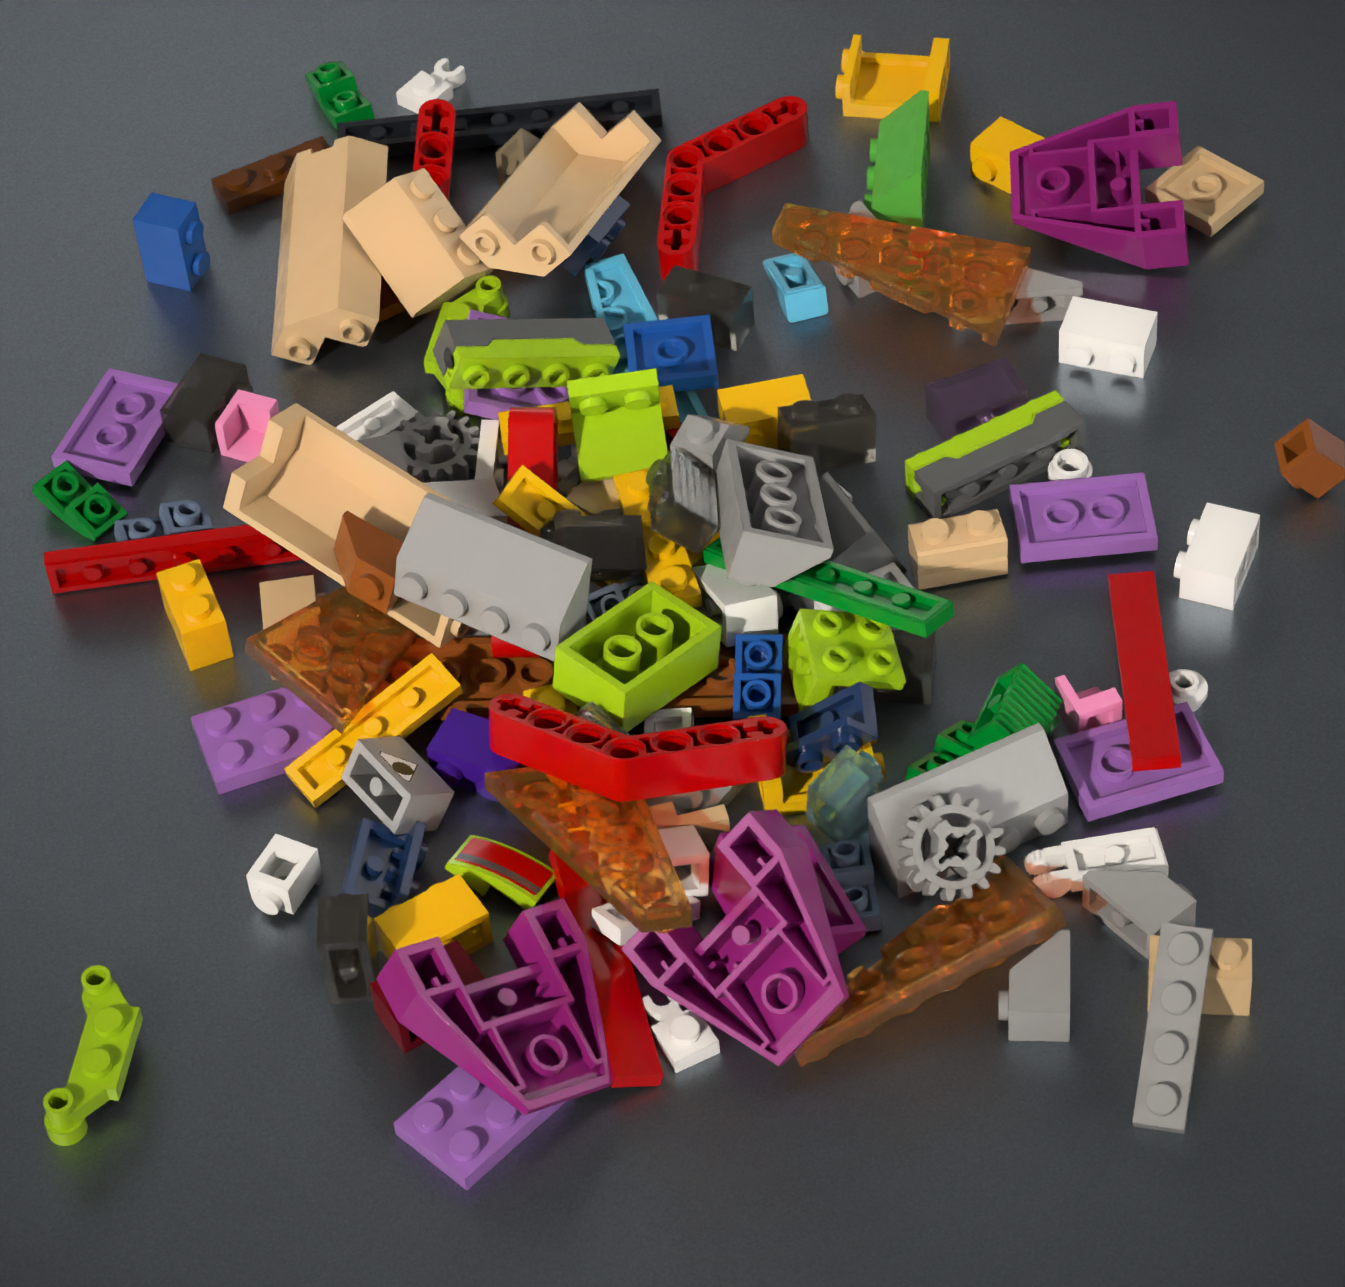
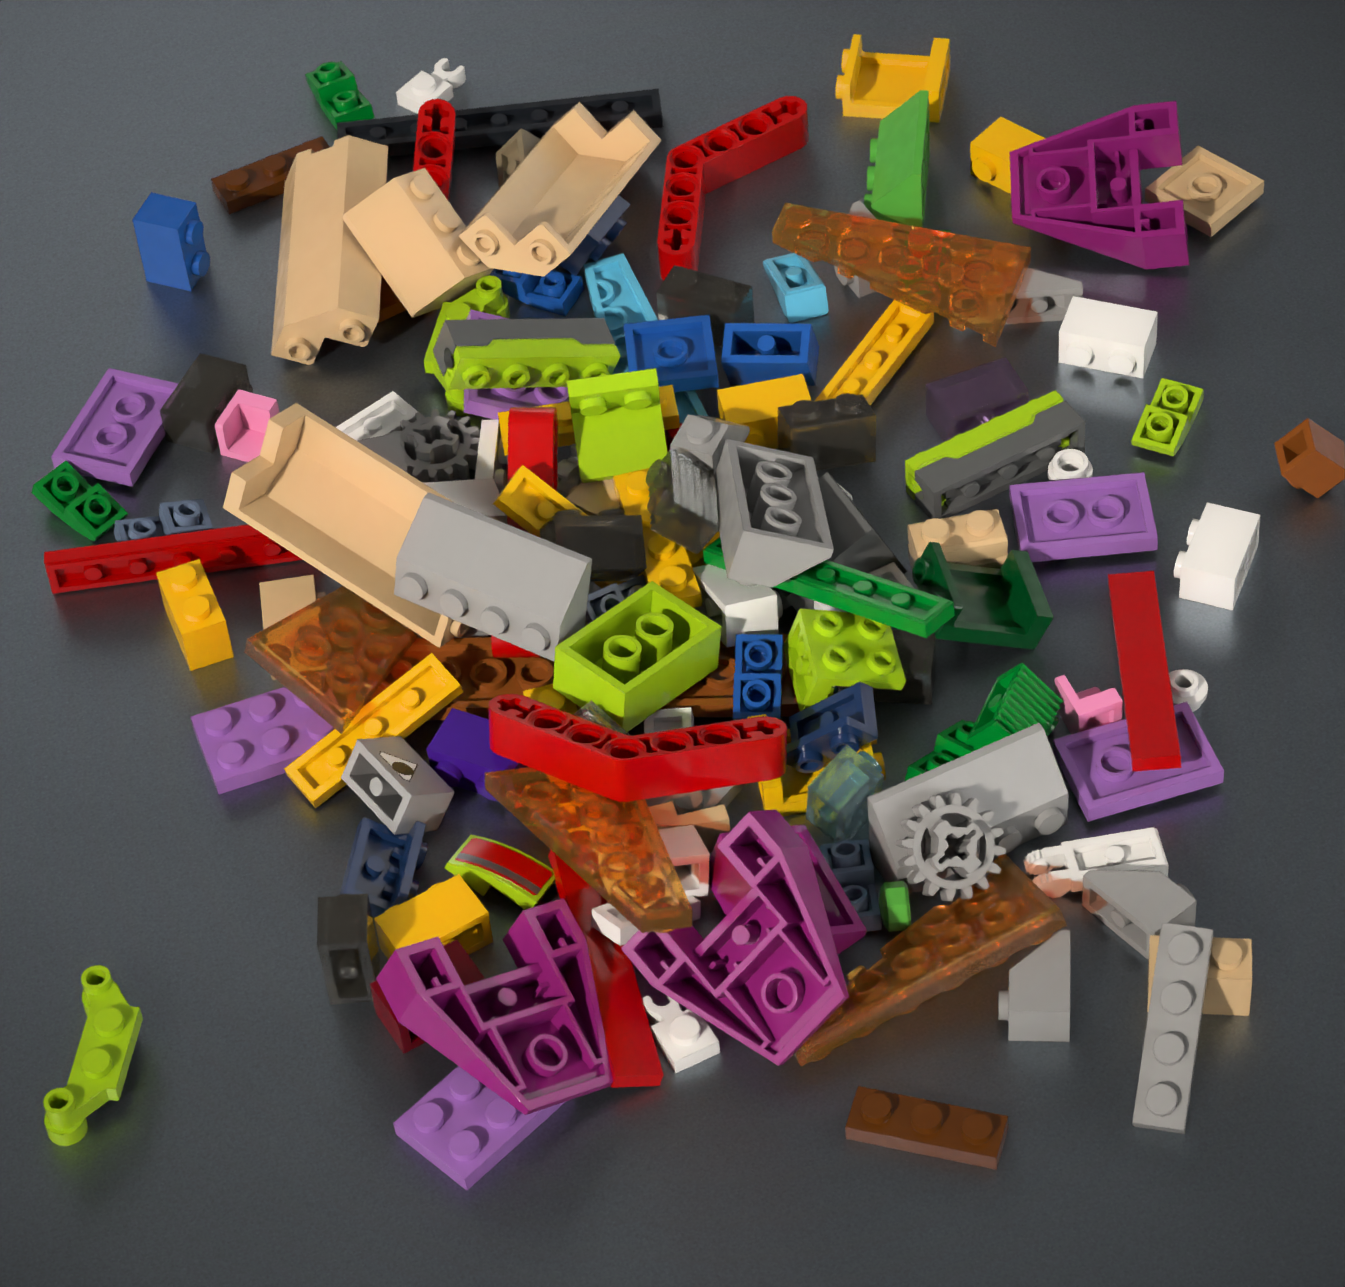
white brick [246,834,324,915] -> none
dark orange slope [334,511,403,614] -> none
none -> blue slope [490,269,585,316]
none -> blue brick [721,323,819,386]
none -> yellow plate [813,297,934,432]
none -> reddish brown plate [845,1086,1008,1170]
none -> bright green tile [878,881,911,932]
none -> dark green panel [912,542,1054,650]
none -> lime slope [1131,378,1204,457]

